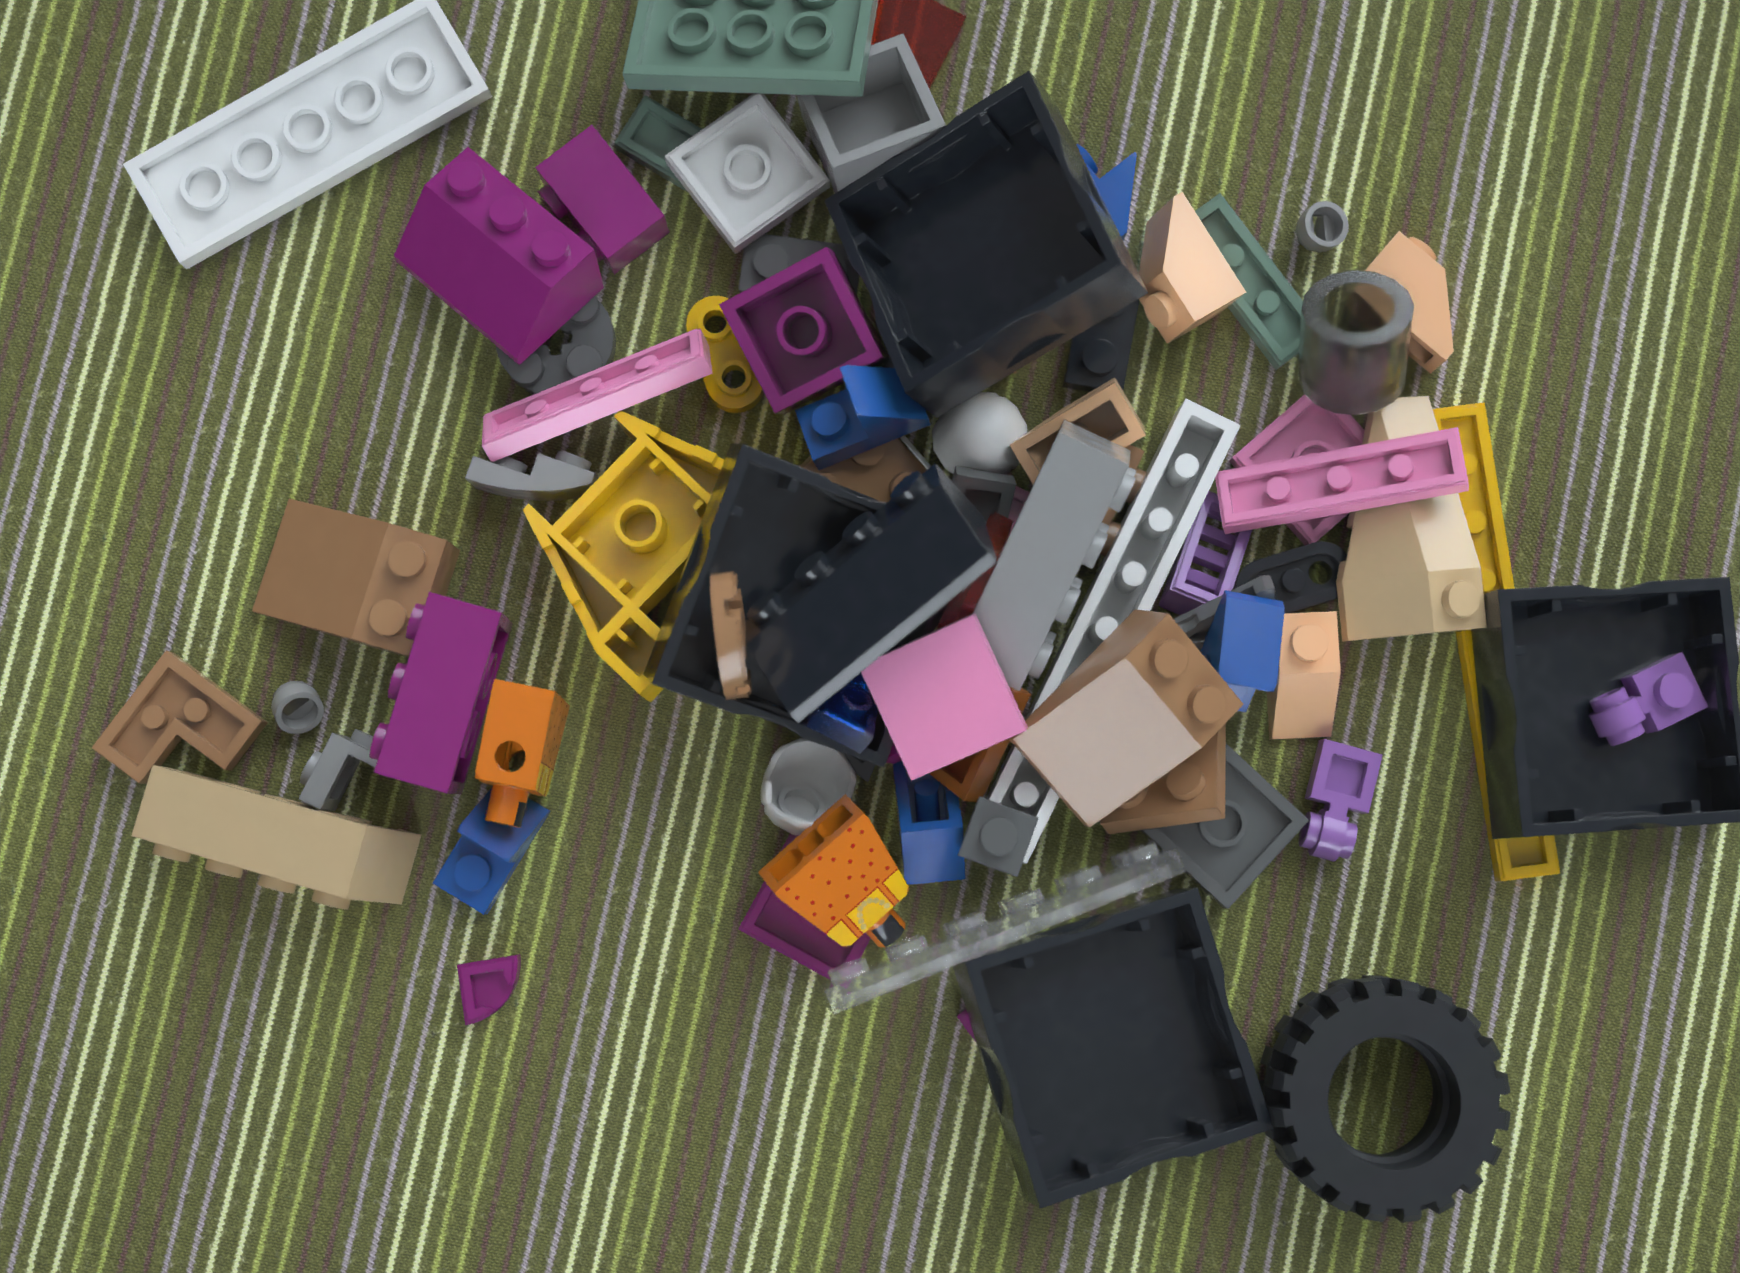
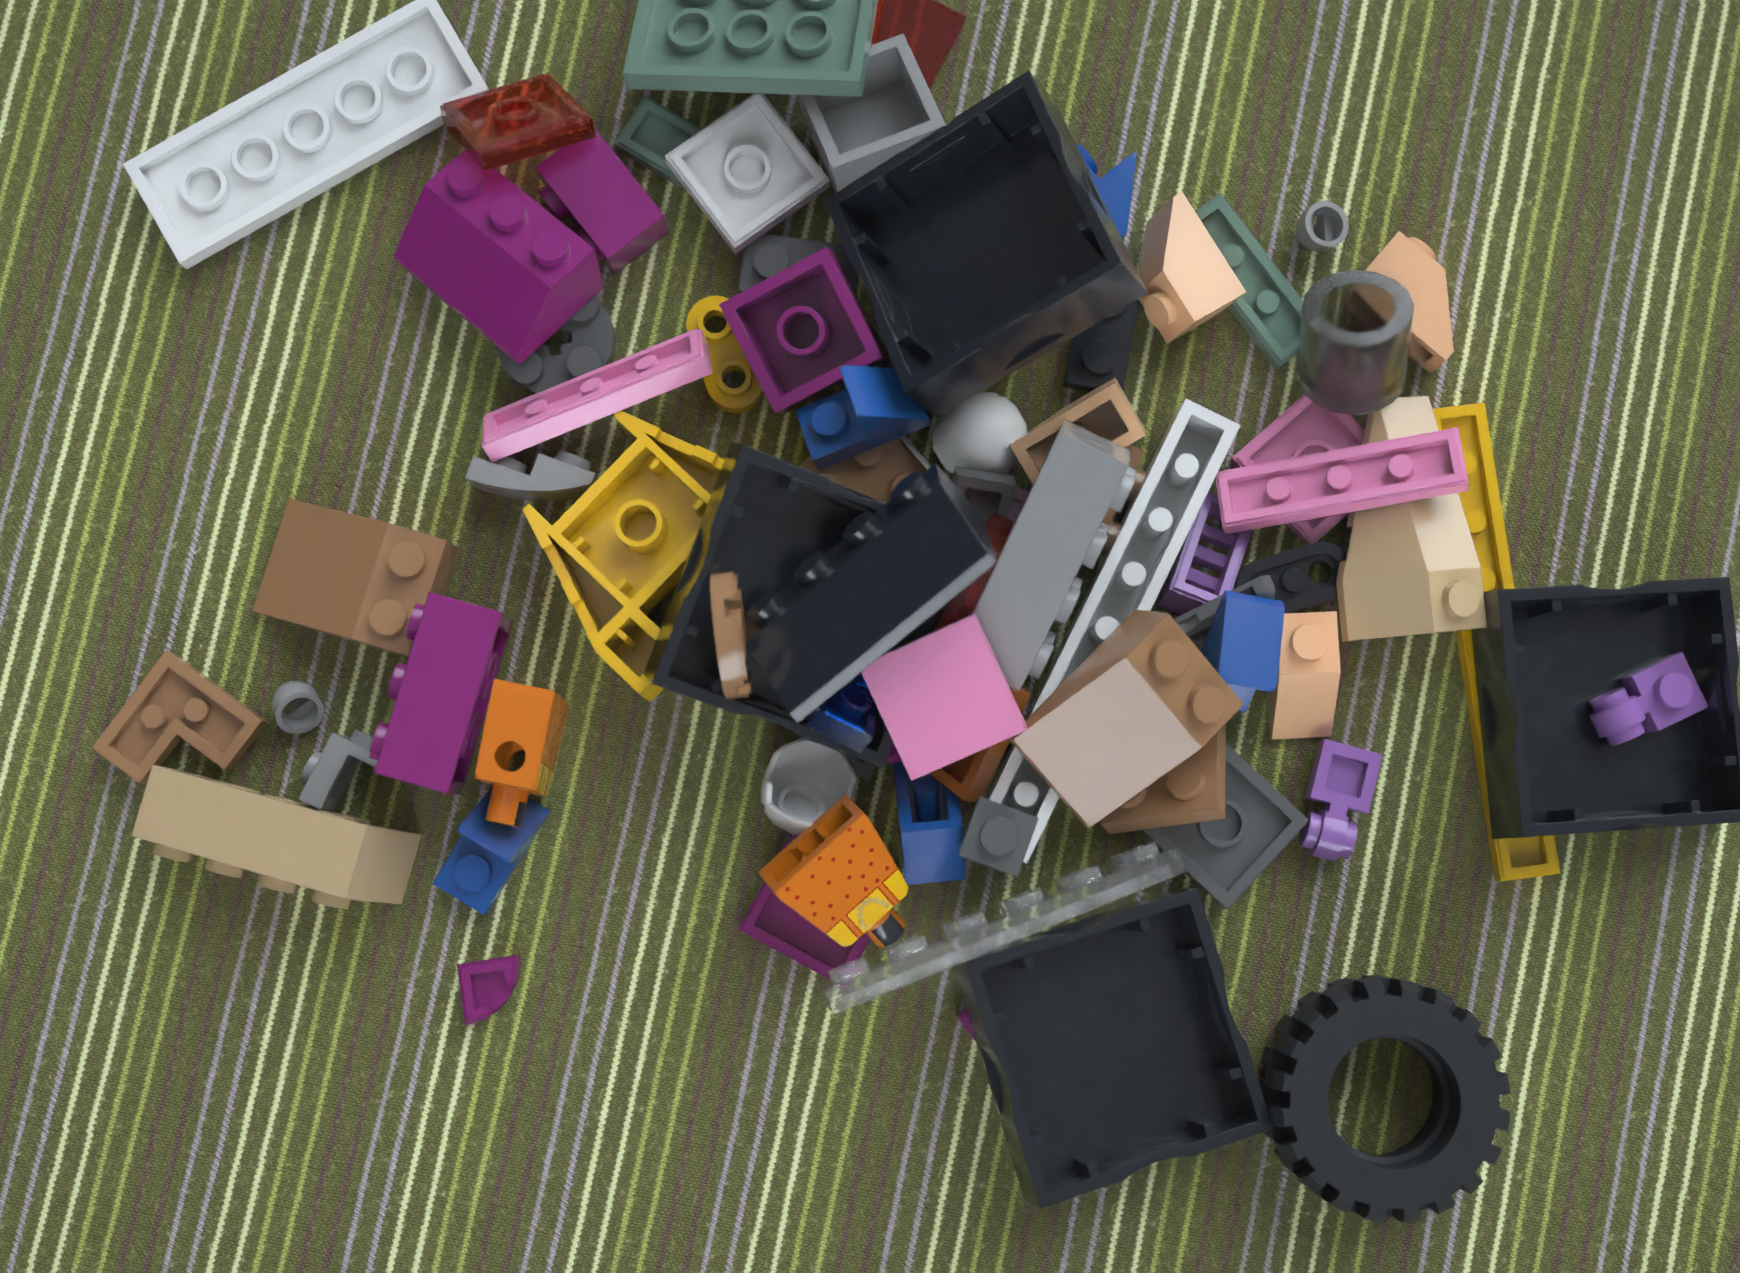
none -> clear red tile [440,73,596,171]

